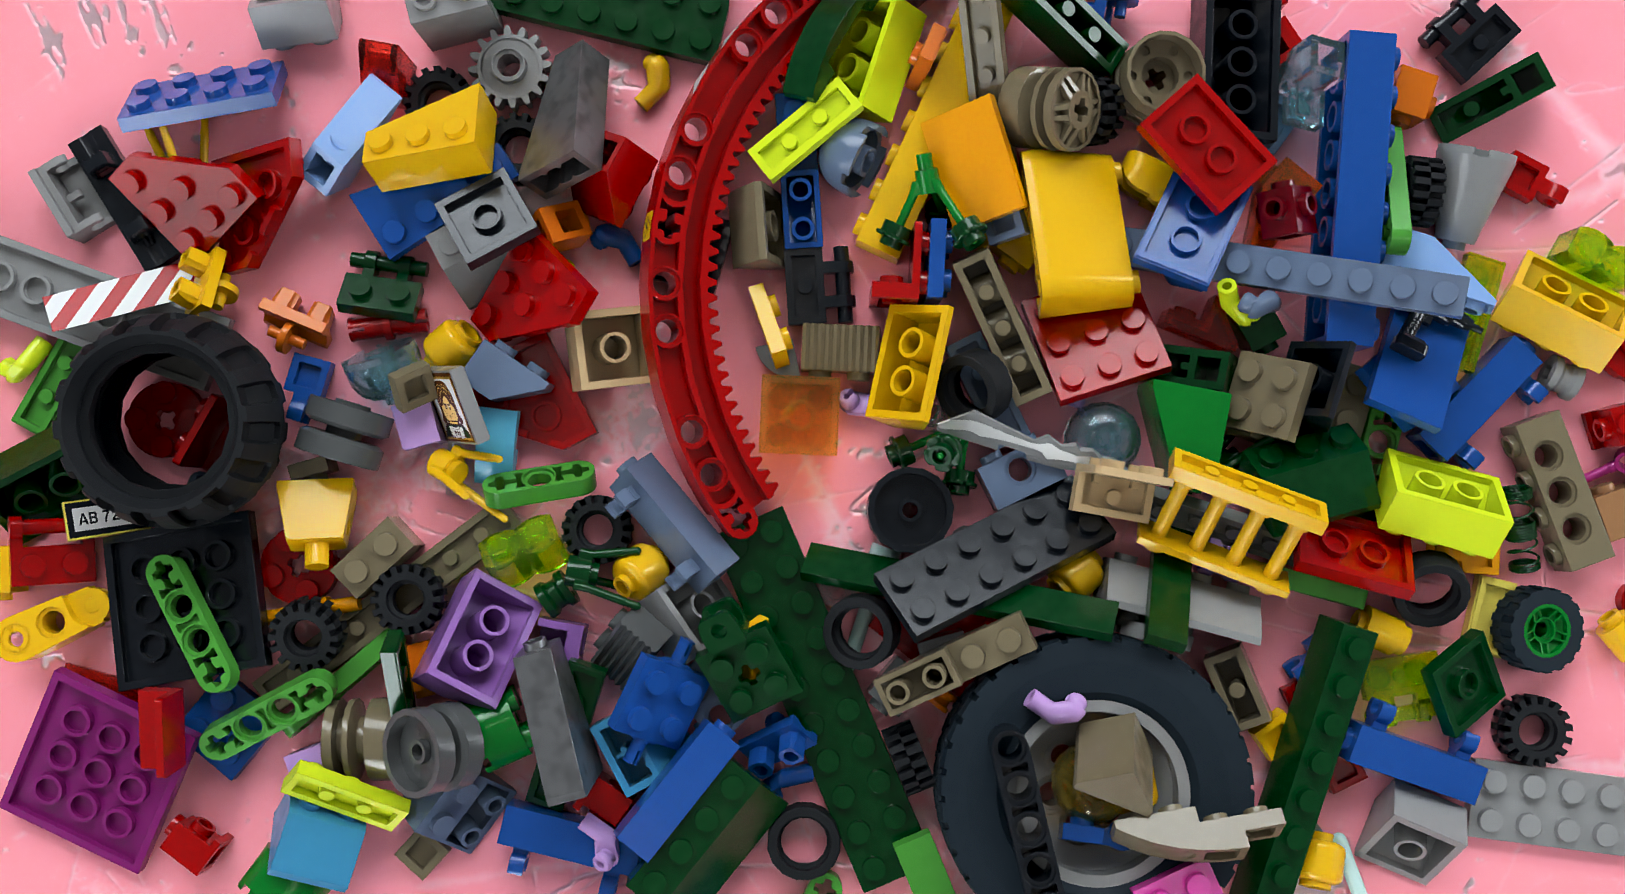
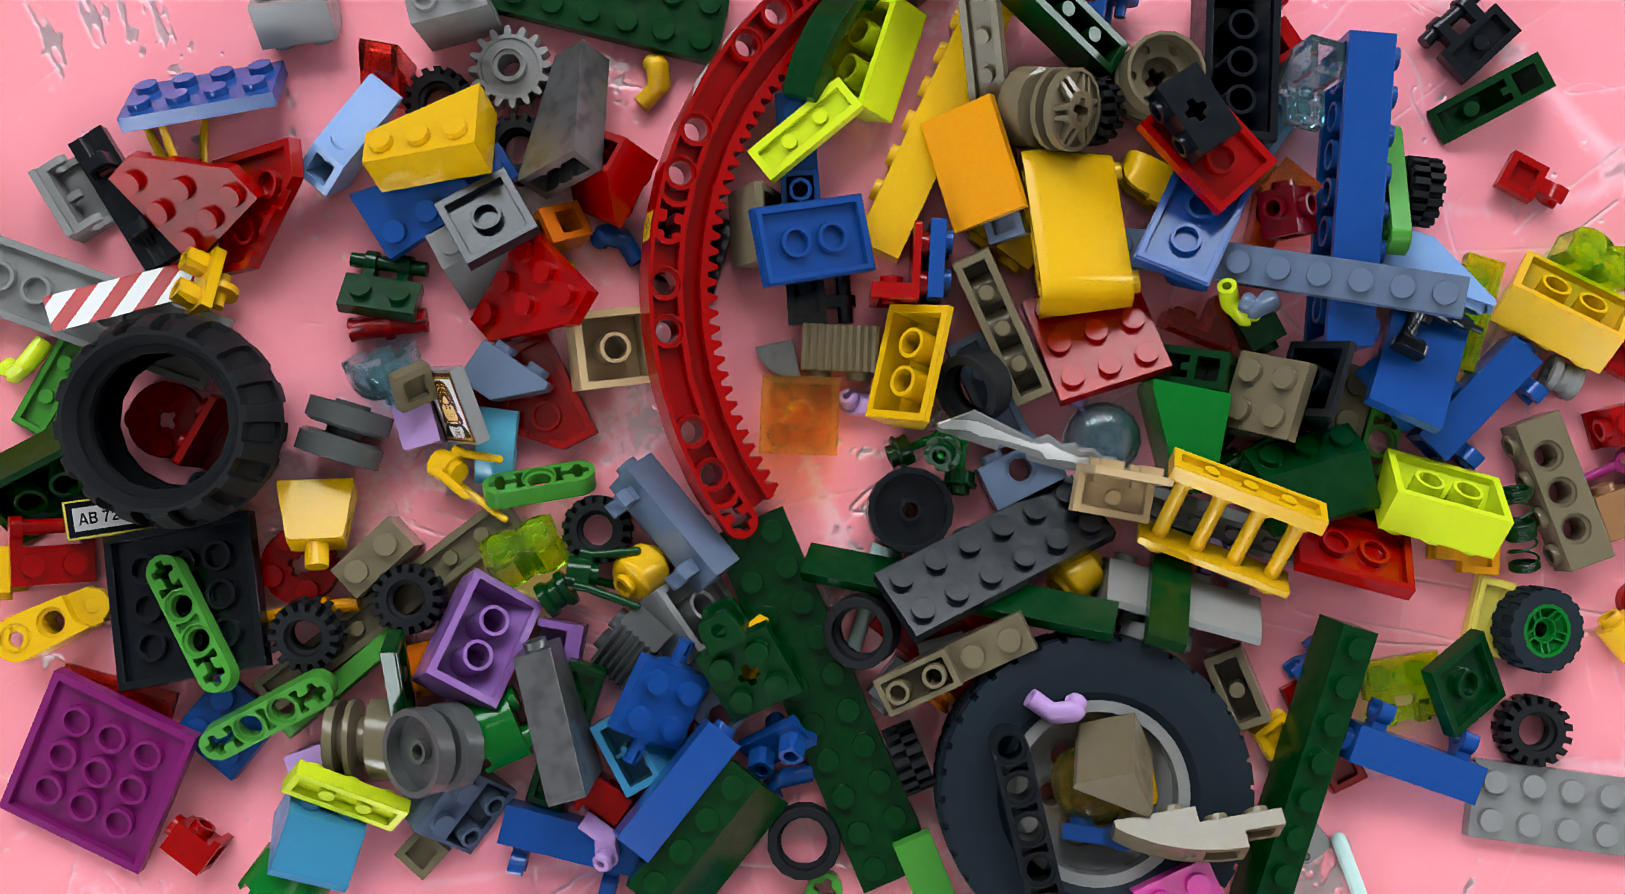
red panel [138,687,186,778] -> none
orange hips [258,287,335,355] -> none
blue plate [283,352,336,425] -> none
dark tan plate [287,456,339,480] -> none
yellow head [423,319,482,367] -> none
yellow plate [748,282,794,369] -> none
sand blue cylinder [817,118,888,198] -> none
plant [876,152,988,251] -> none
orange plate [904,22,947,92] -> none
bright green beam [1263,562,1369,610] -> none
yellow head [1299,831,1346,891] -> none
yellow brick [1350,605,1412,656] -> none
light grey slope [1354,778,1468,886] -> none
orange brick [1391,64,1439,130] -> none
black tyre [1391,550,1471,628] -> none
light grey cone [1434,143,1518,251] -> none
none -> blue tile [748,193,876,289]
none -> black brick [1147,61,1242,165]

